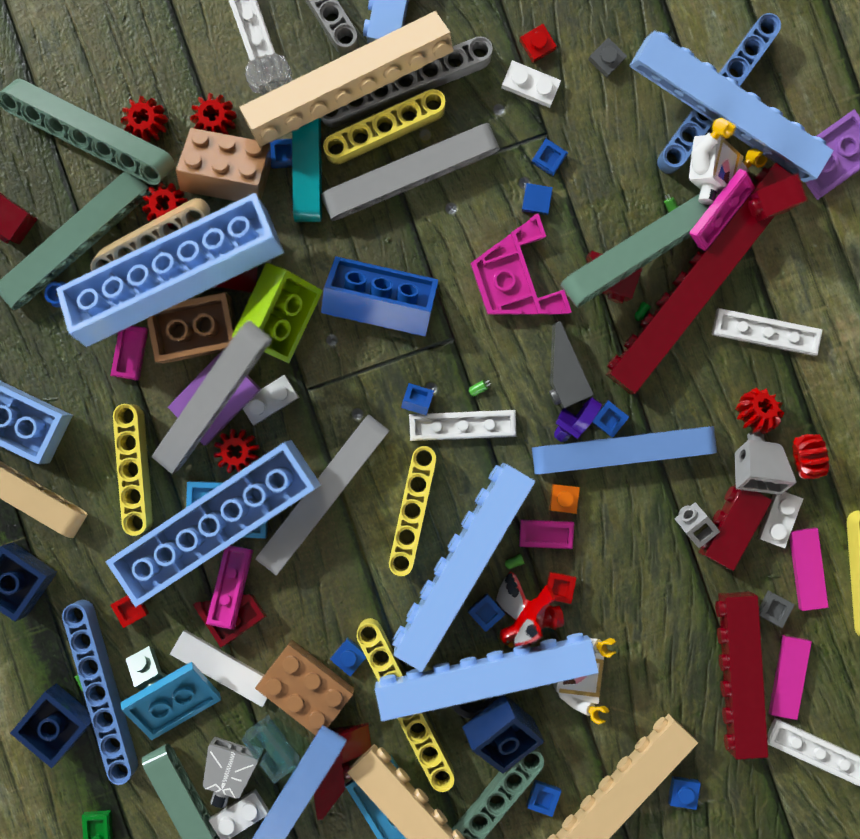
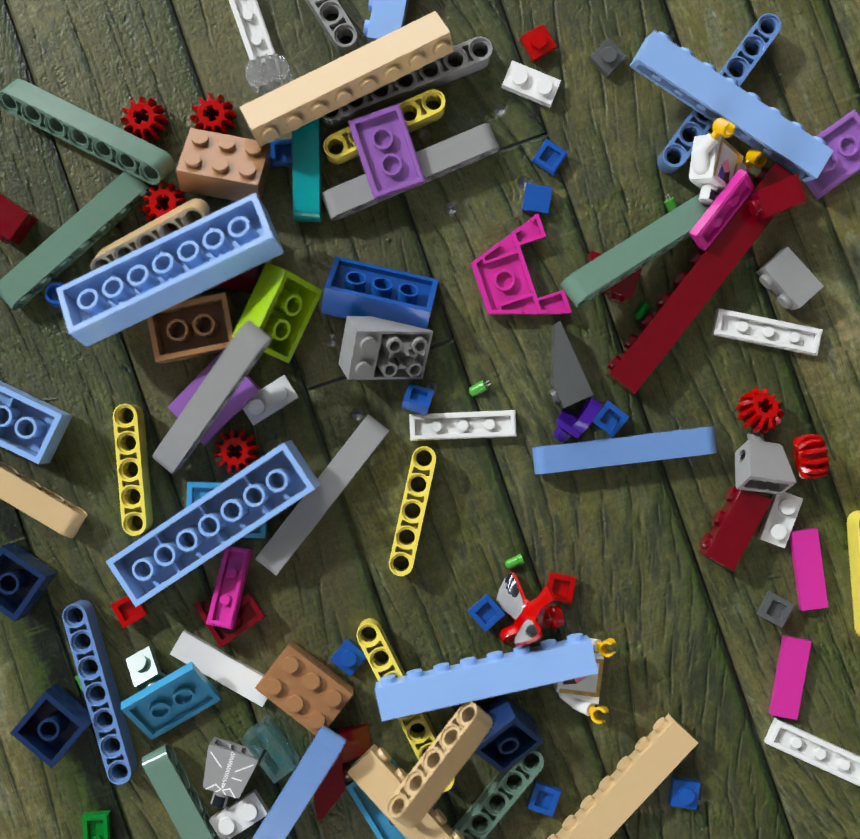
dark pink tile [110,325,148,381] -> none
light blue brick [392,463,535,672] -> none
dark pink tile [519,519,574,549] -> none
orange plate [549,484,580,514] -> none
light grey brick [674,502,720,548] -> none
dark red brick [715,591,768,760] -> none
none -> light grey slope [338,316,433,380]
none -> medium lavender tile [348,104,426,200]
none -> tan beam [386,702,493,828]
none -> light grey brick [756,247,824,311]

